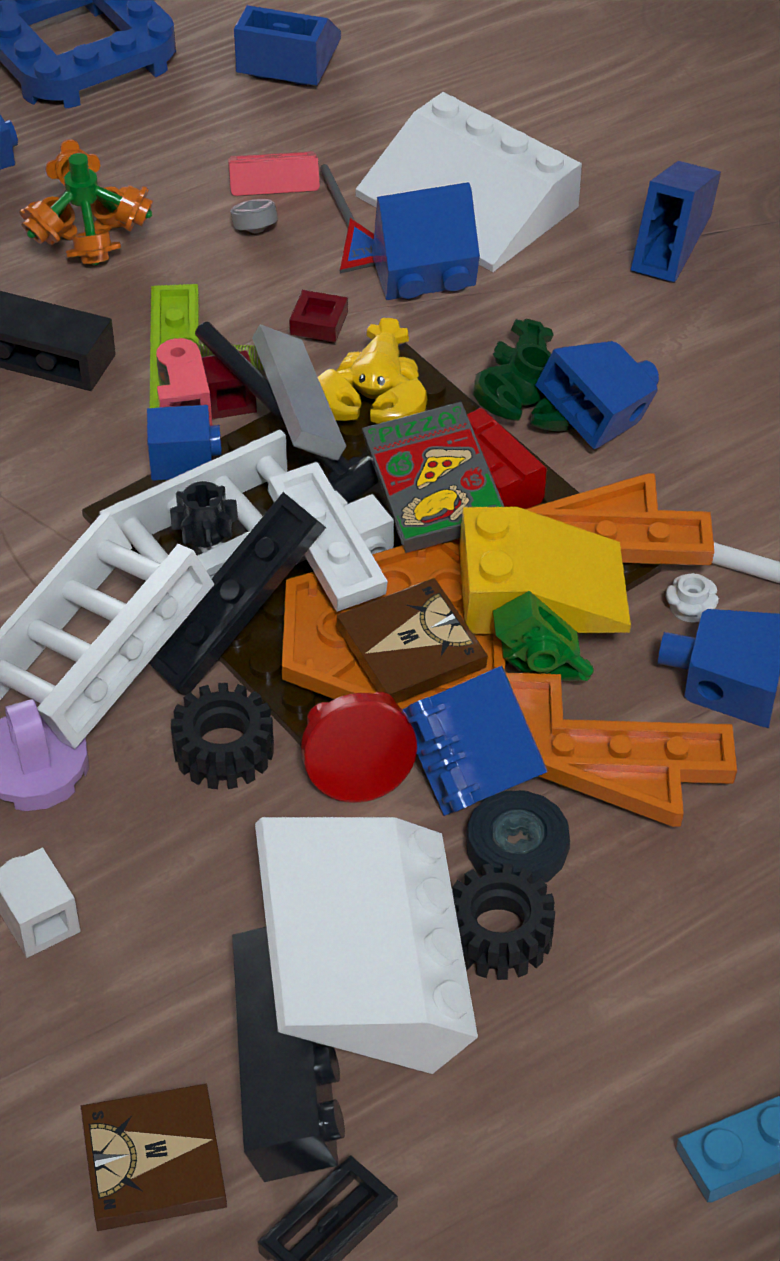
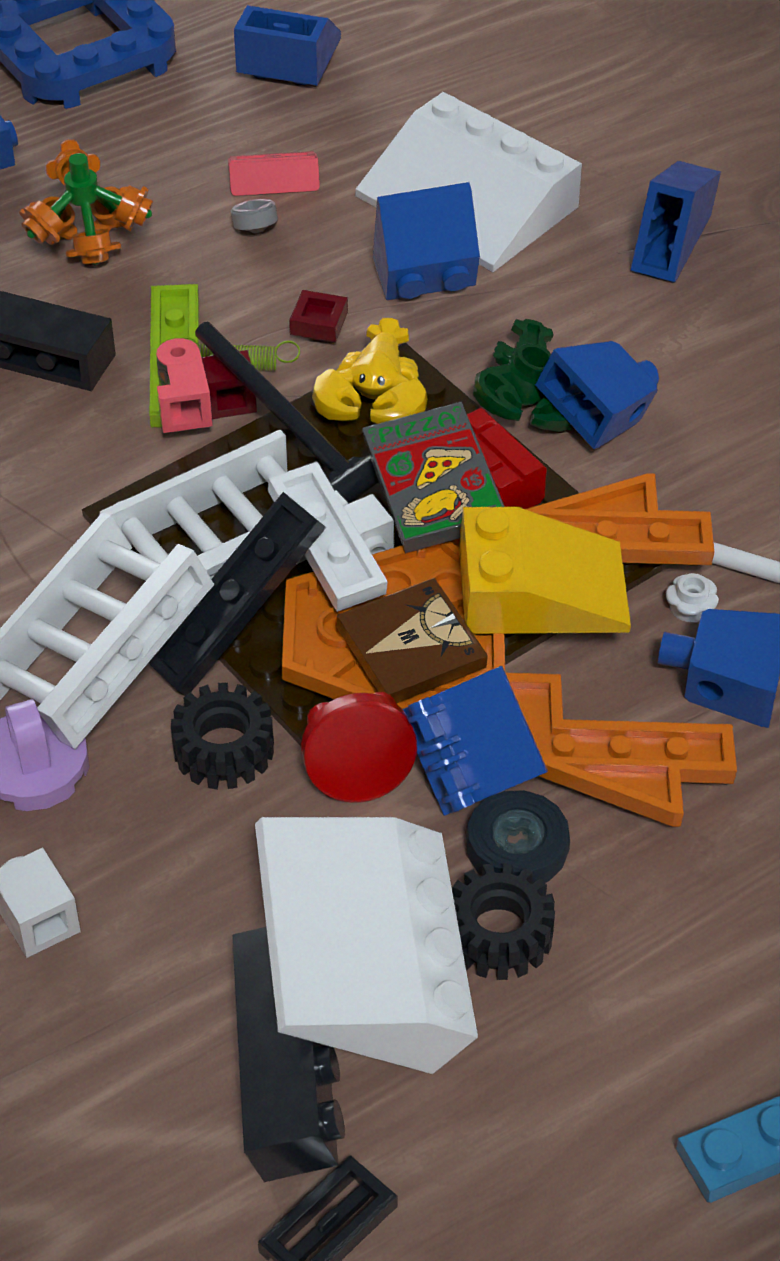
reddish brown tile [80,1083,227,1231] -> none
blue brick [147,405,222,480] -> none
black gear [170,481,238,548] -> none
light grey tile [252,324,346,460] -> none
piece [320,164,375,274] -> none
green piece [493,591,594,681] -> none

